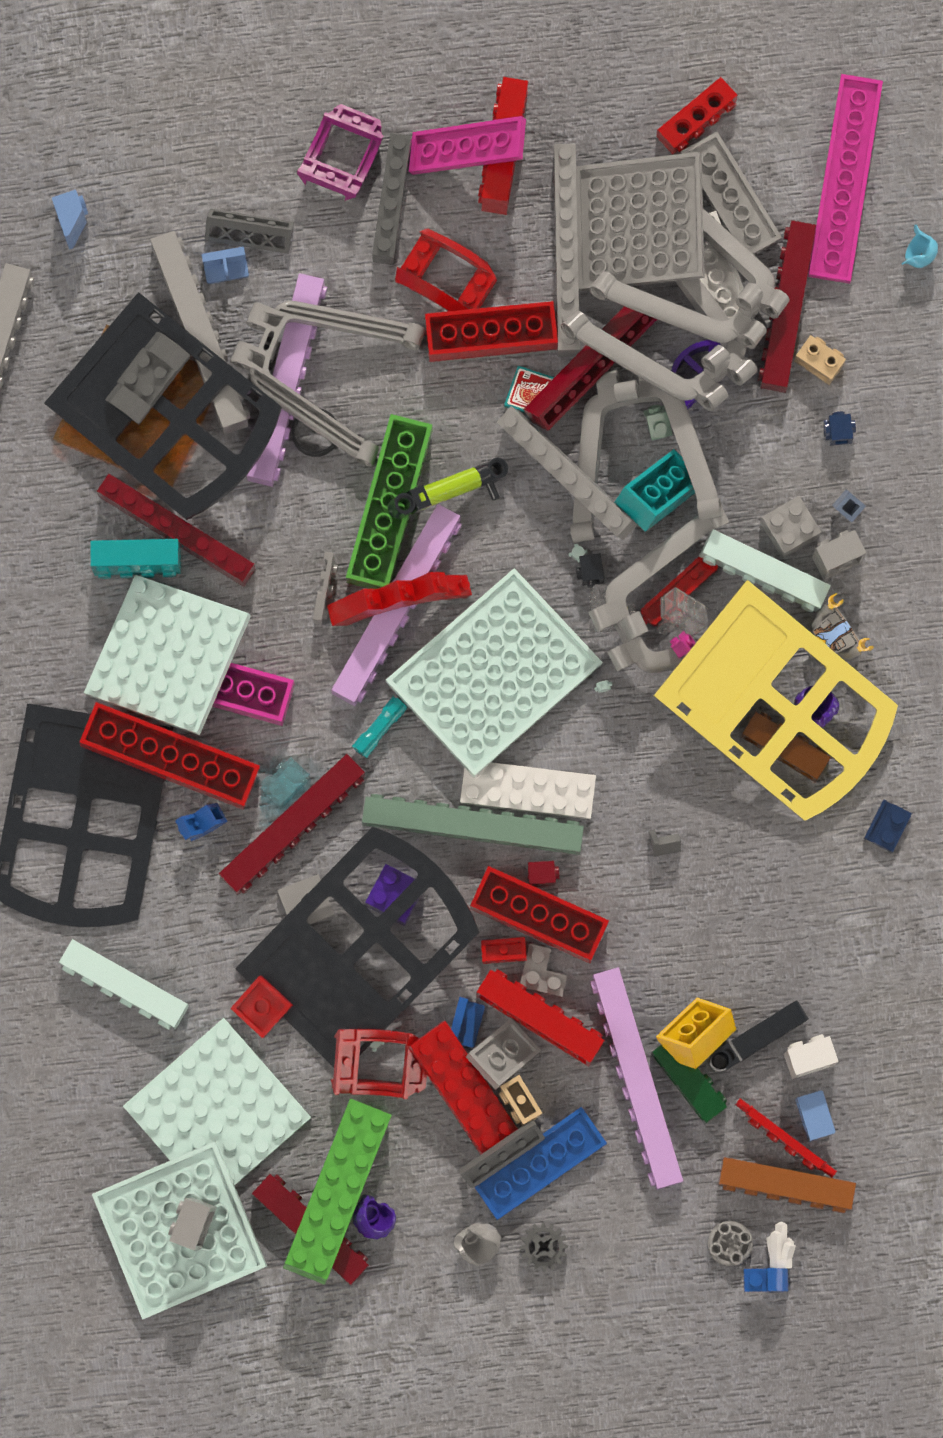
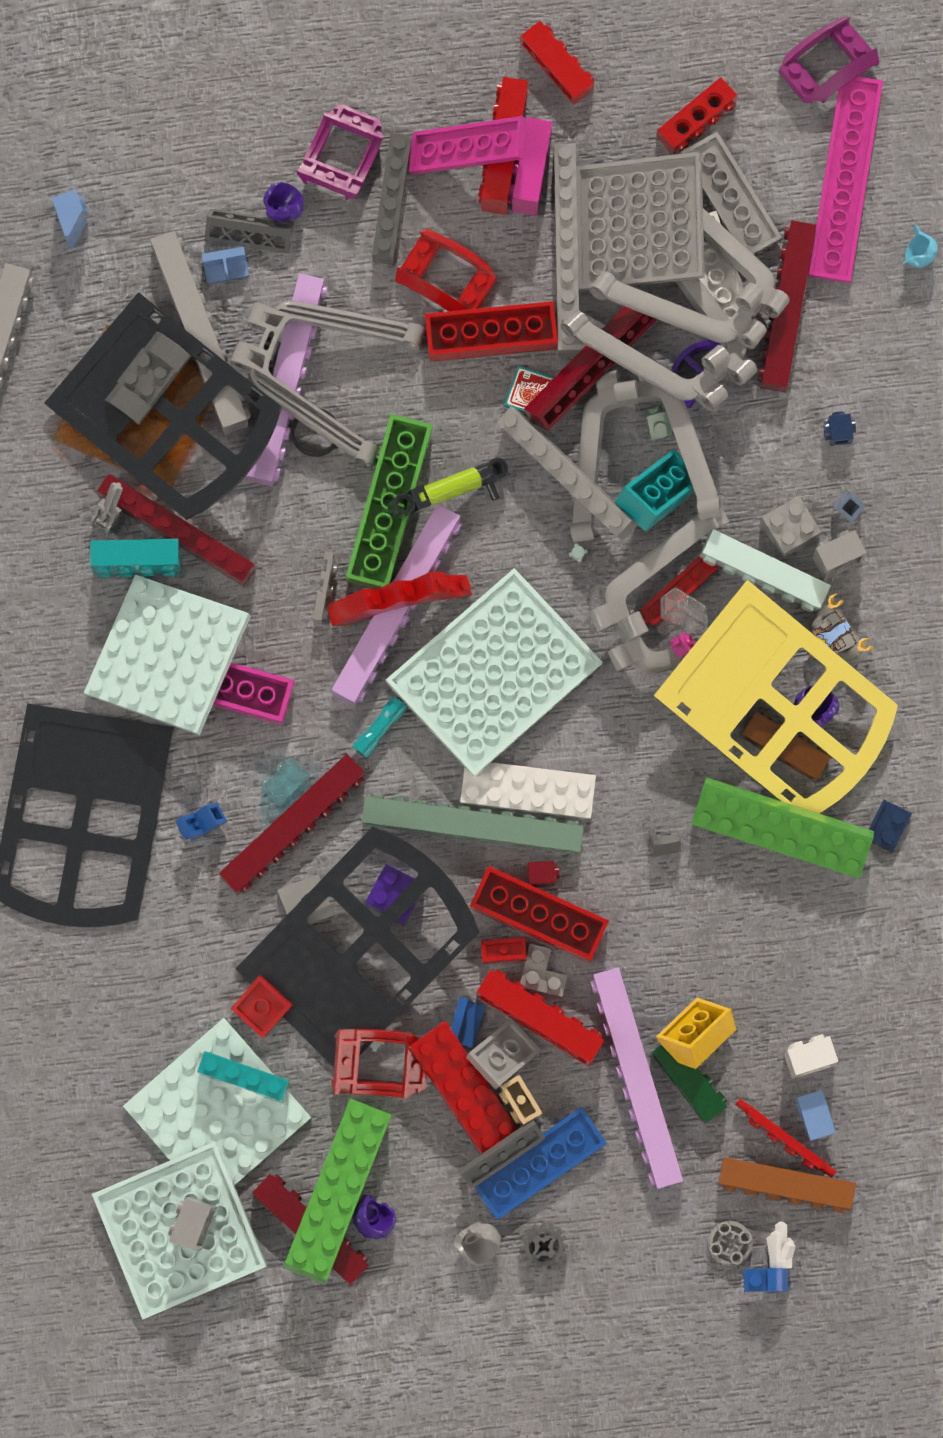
light aqua brick [59,939,189,1030] -> none
red brick [79,702,260,810] -> none
black brick [576,553,604,588] -> none
light aqua piece [594,680,612,693] -> none
black piece [709,1000,809,1072] -> none
tan brick [794,335,846,385] -> none
none -> light grey connector [90,482,123,535]
none -> teal arch [197,1051,290,1104]
none -> dark purple hair [263,182,304,222]
none -> dark pink brick [509,117,552,216]
none -> red brick [520,21,594,105]
none -> bright green brick [691,777,874,879]
none -> magenta wedge [778,17,880,103]

